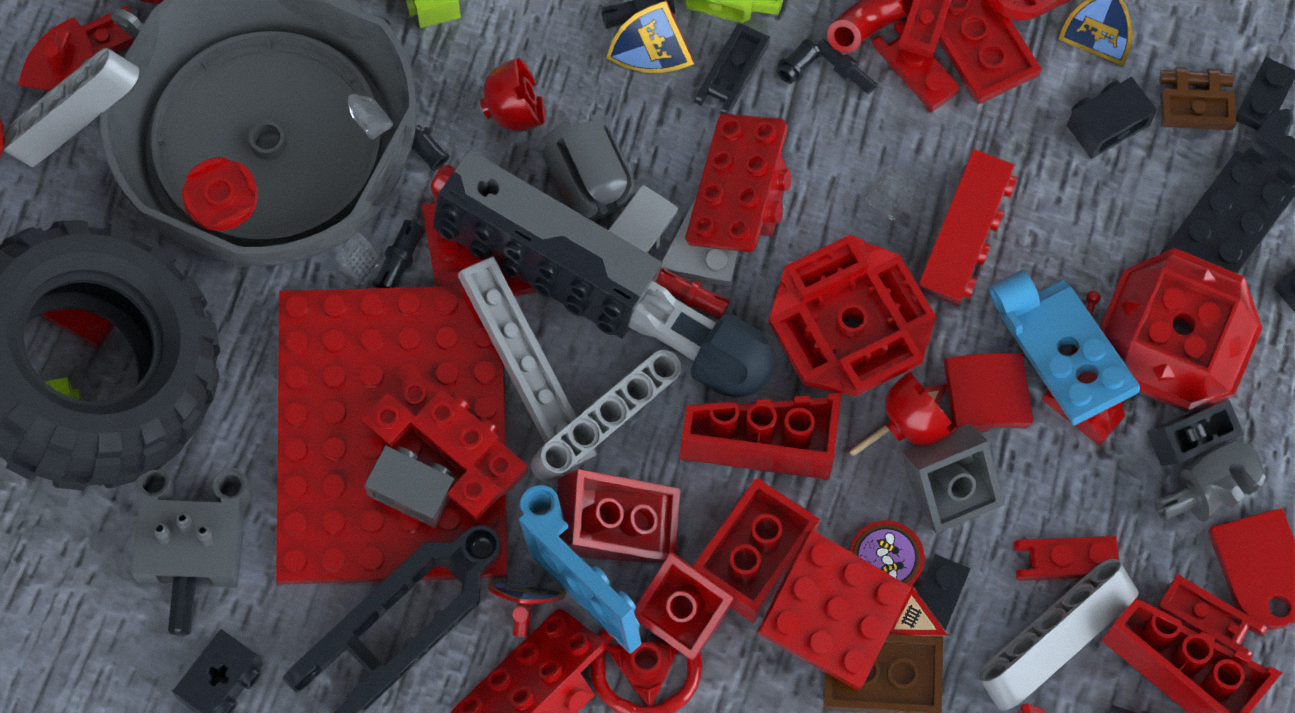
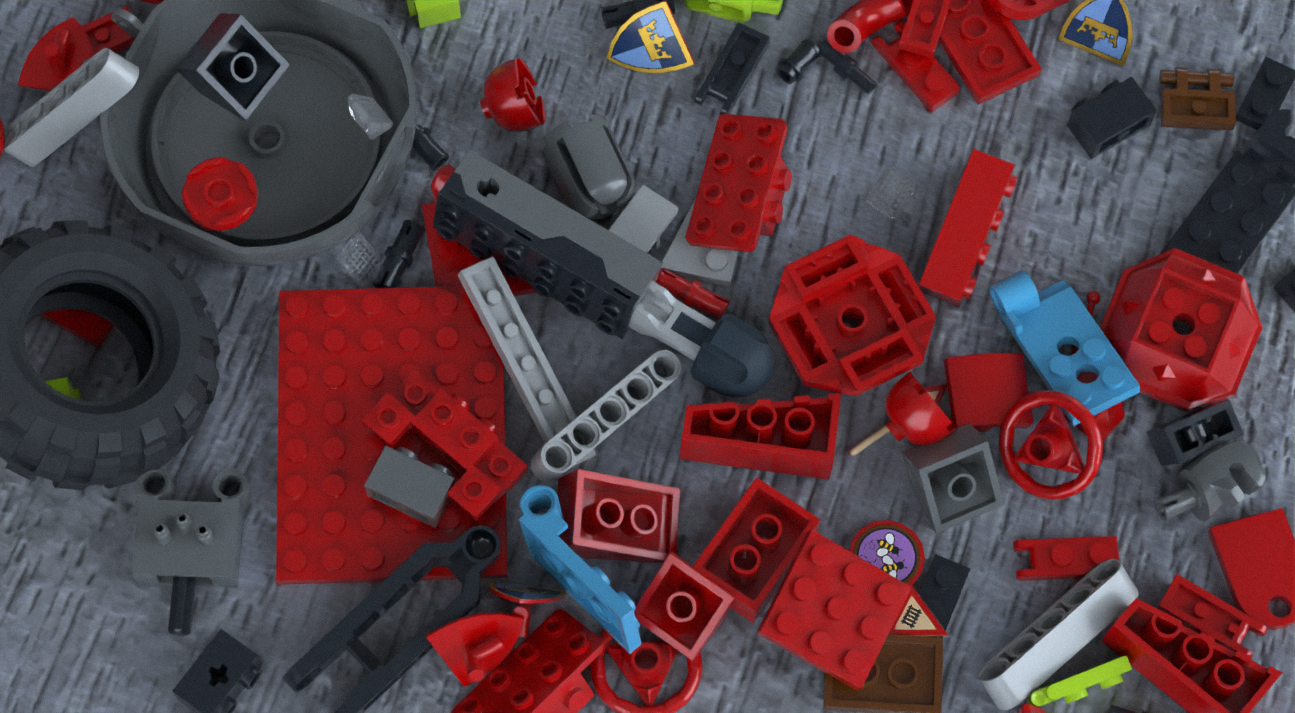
none -> black slope [175,13,290,120]
none -> red shield [426,613,524,687]
none -> red piece [998,390,1103,500]
none -> lime hinge [1026,655,1132,707]

